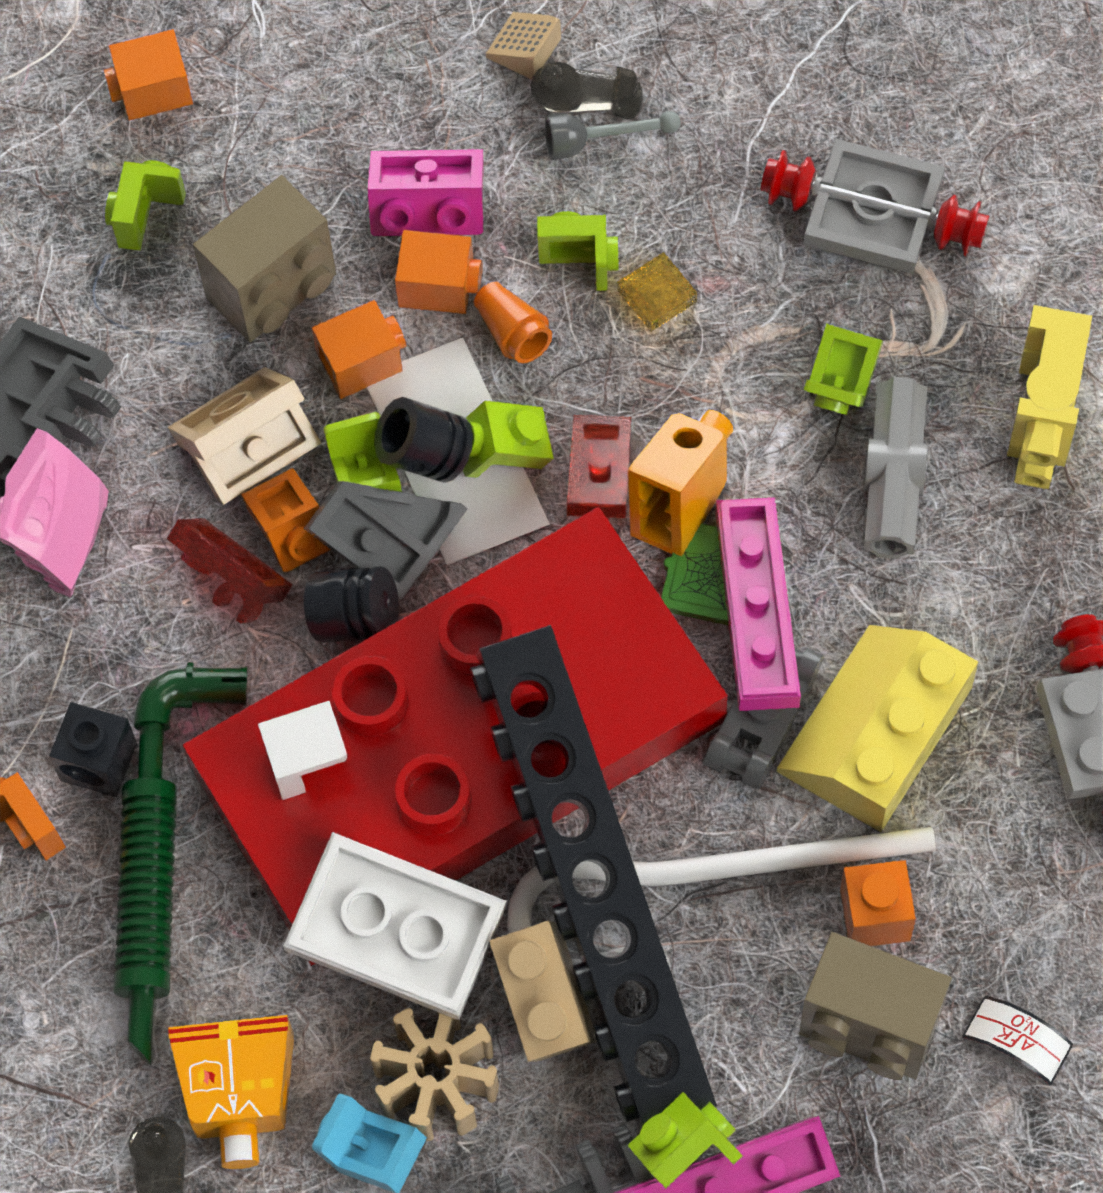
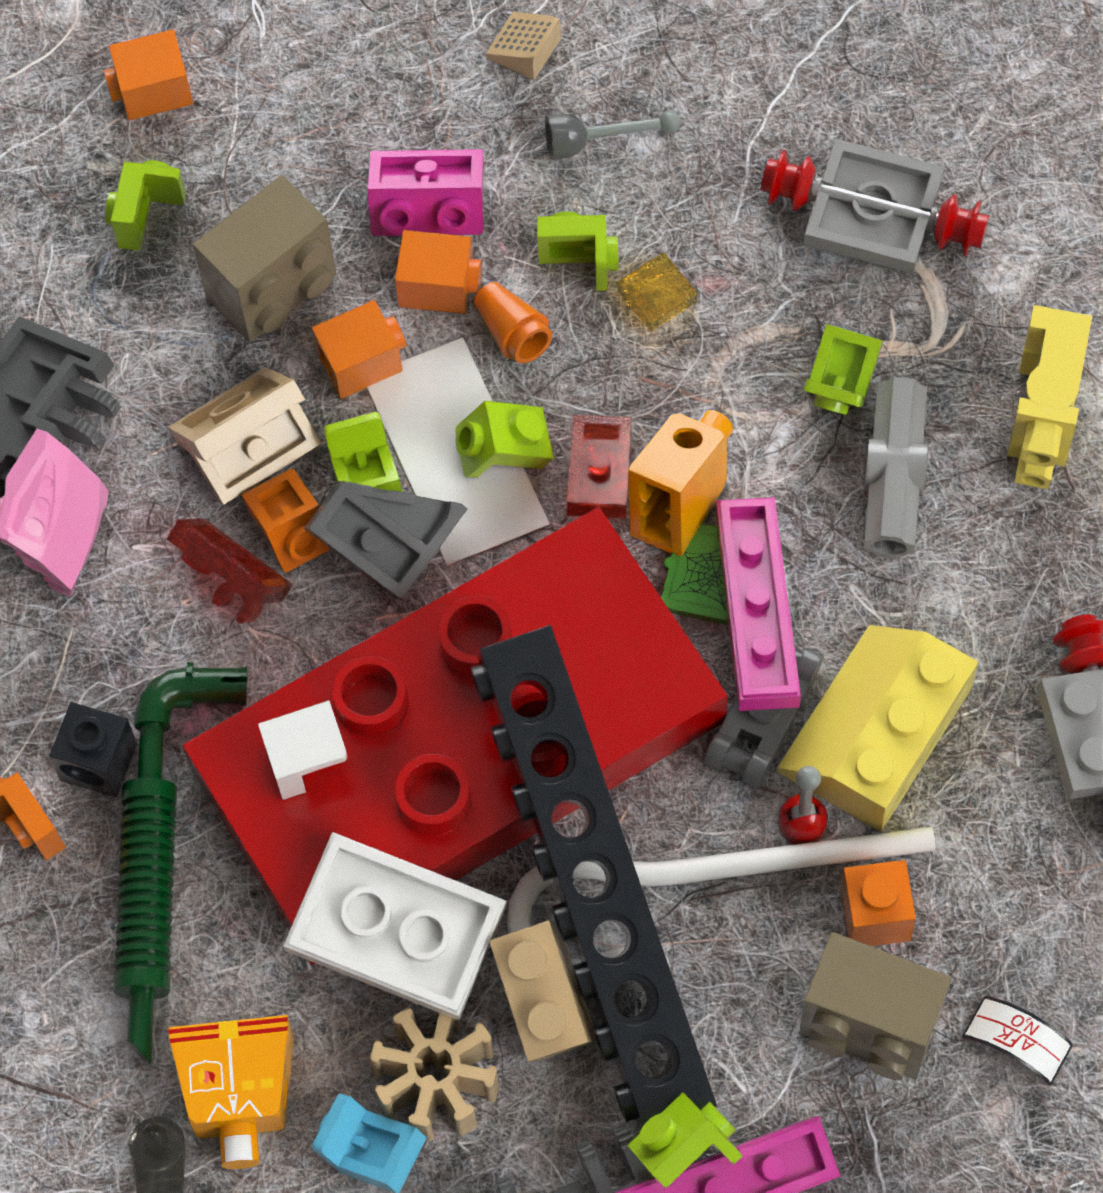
black piece [304,566,399,643] -> none
black piece [374,397,473,483] -> none
clear smoke piece [530,62,643,119] -> none
none -> red hinge [778,766,828,845]

